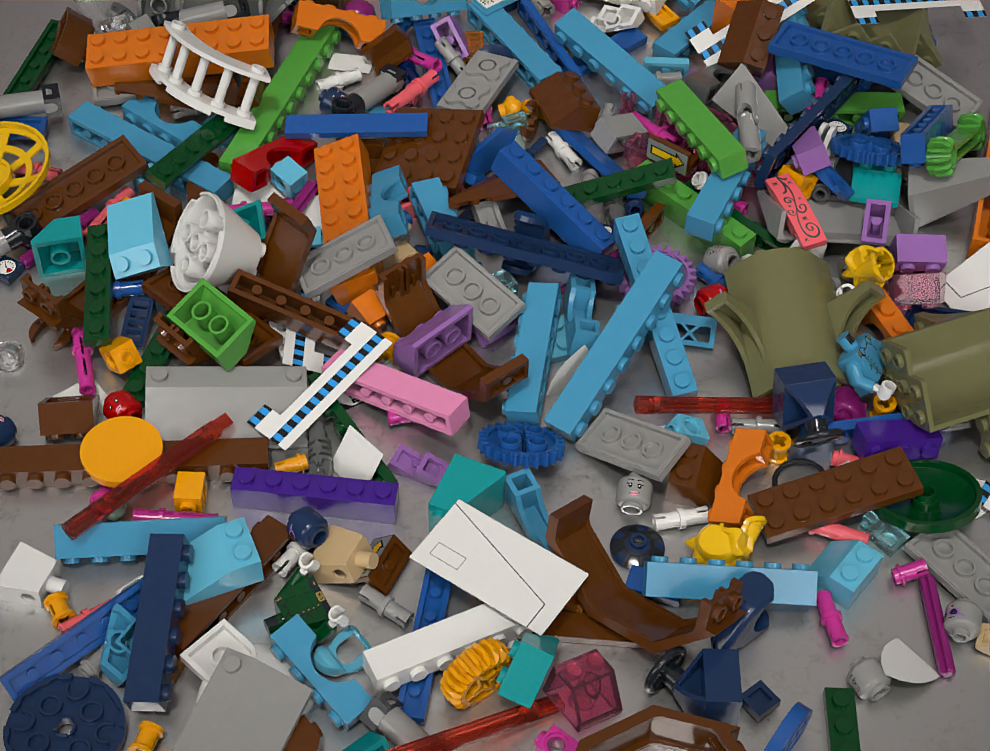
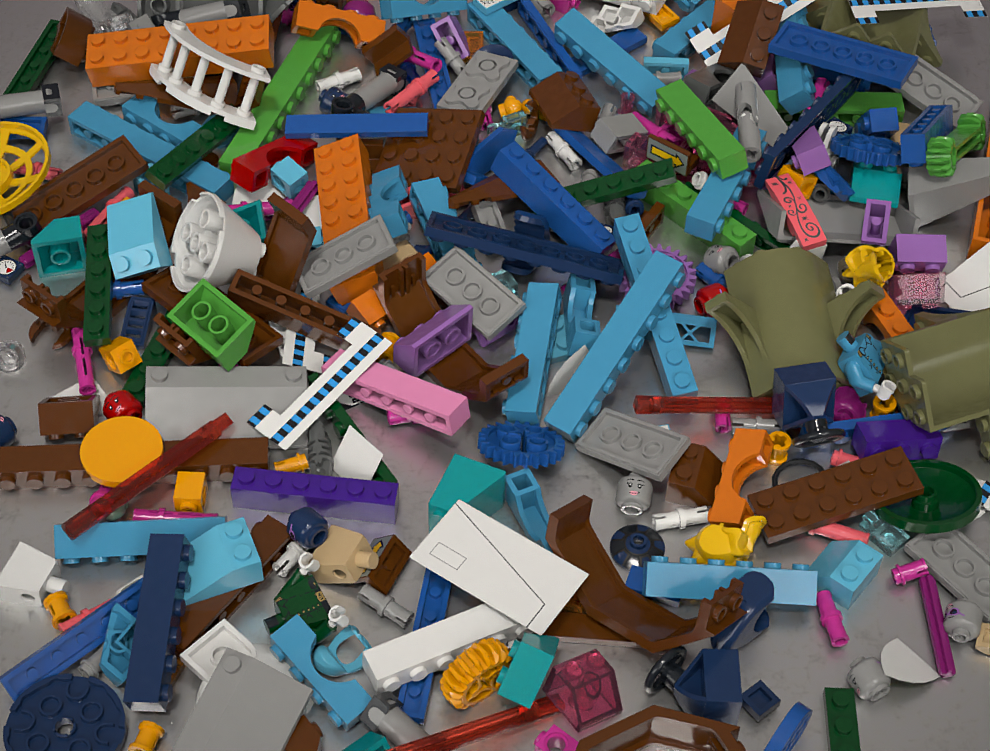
white sticker [328,53,372,74] -> none
medium lavender slope [387,443,449,486] -> none
medium azure brick [664,413,710,446] -> none

